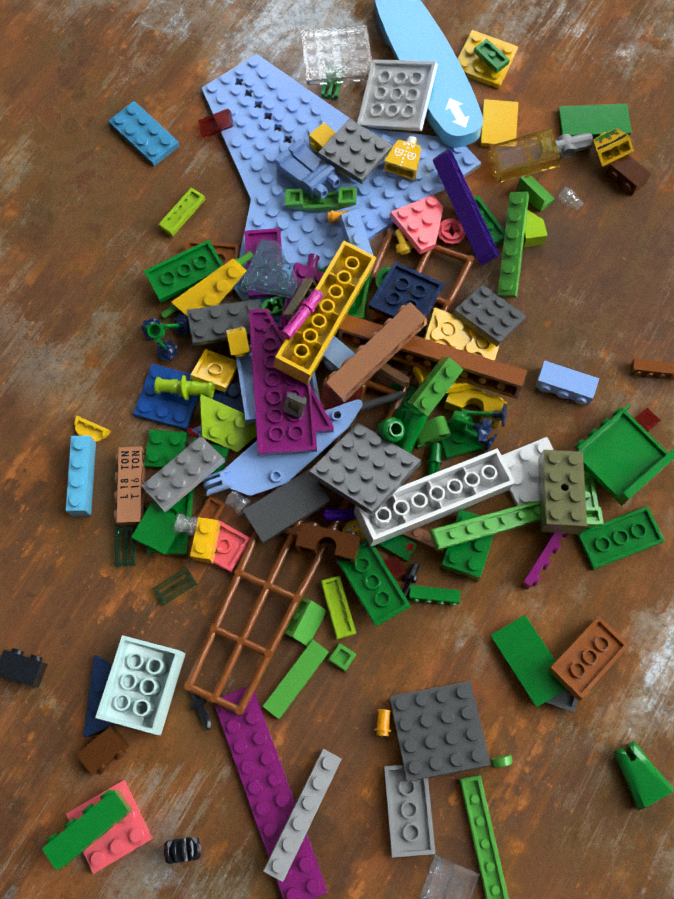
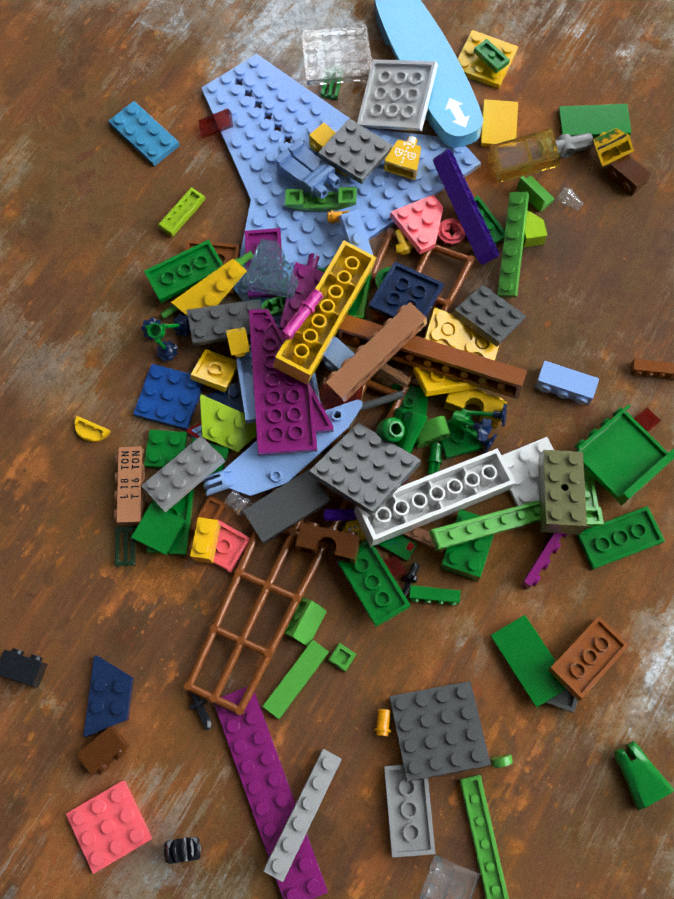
green brick [42,789,133,871] -> none
medium azure brick [66,436,96,516] -> none
light aqua slope [95,635,185,735] -> none
clear green tile [152,567,198,606] -> none
lime piece [154,375,215,400] -> none
clear wheel [173,513,198,536] -> none
dark grey tile [282,392,307,419] -> none
dark tan piece [283,278,317,321] -> none
lime plate [321,575,356,640] -> none
bright green brick [407,357,464,416] -> none

